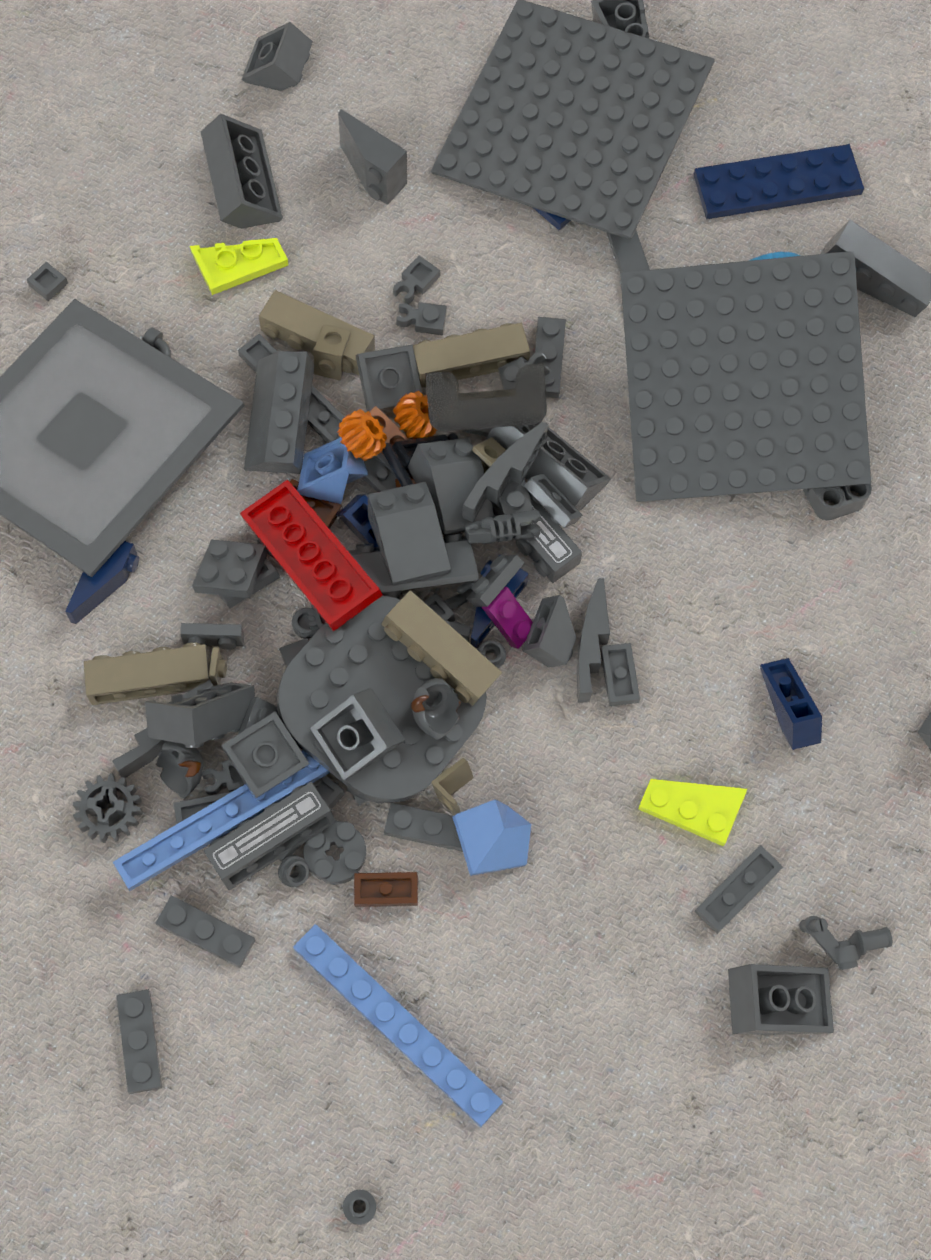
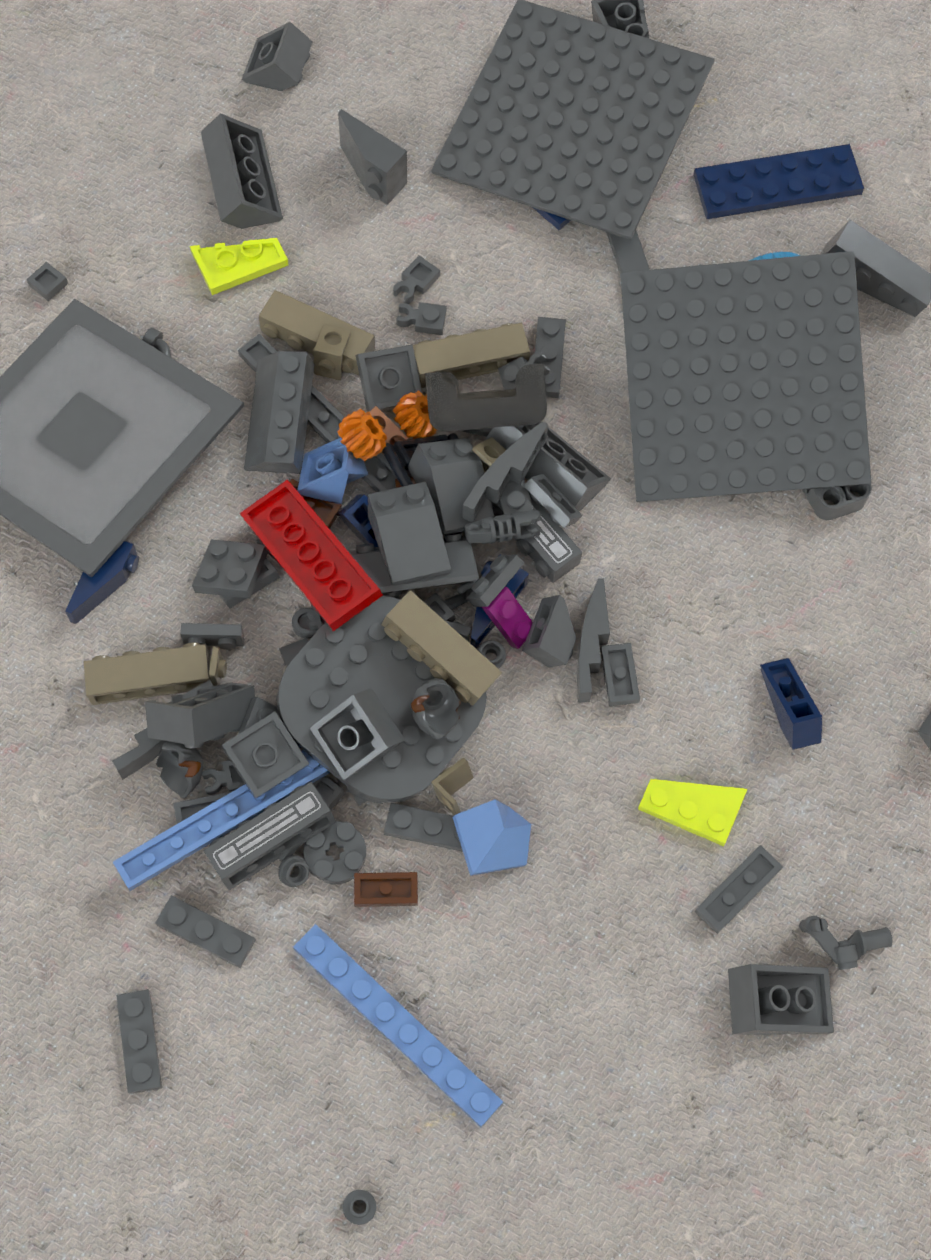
dark grey gear [73,774,143,843] -> none

